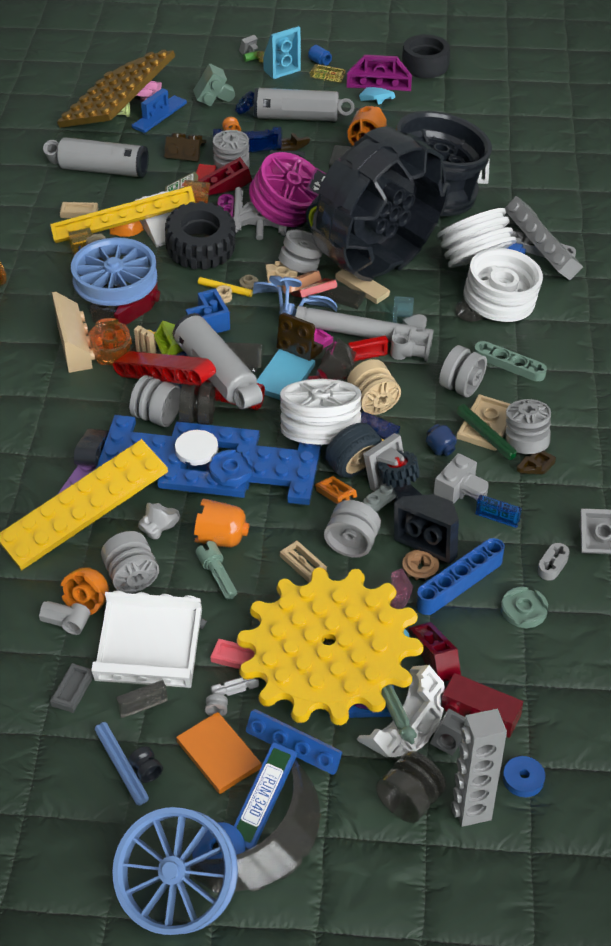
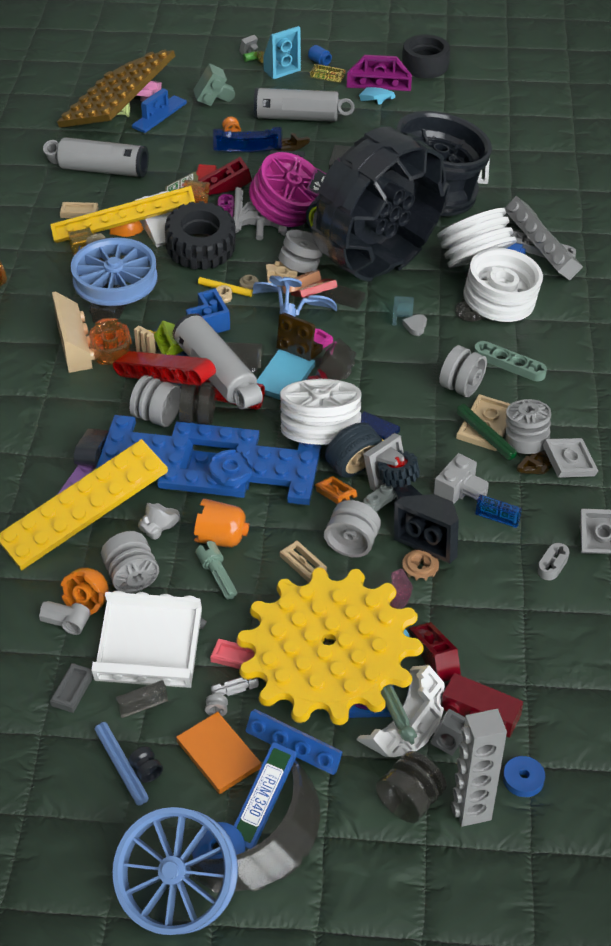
dark red slope [114,282,160,329] -> none
dark brown bracket [164,133,206,161] -> none
white tile [175,430,218,466] -> none
light grey wheel [213,130,250,170] -> none
clear blue gear [235,91,254,115] -> none
light grey piece [296,306,434,361] -> none
tan tile [336,269,390,304] -> none
tan wheel [347,359,401,415] -> none
orange cylinder [348,106,387,146] -> none
red tile [348,335,388,362] -> none
blue beam [416,538,505,615] -> none
dark blue head [426,424,457,456] -> none
sand green tile [501,587,548,628] -> none
none -> light grey plate [542,438,598,478]

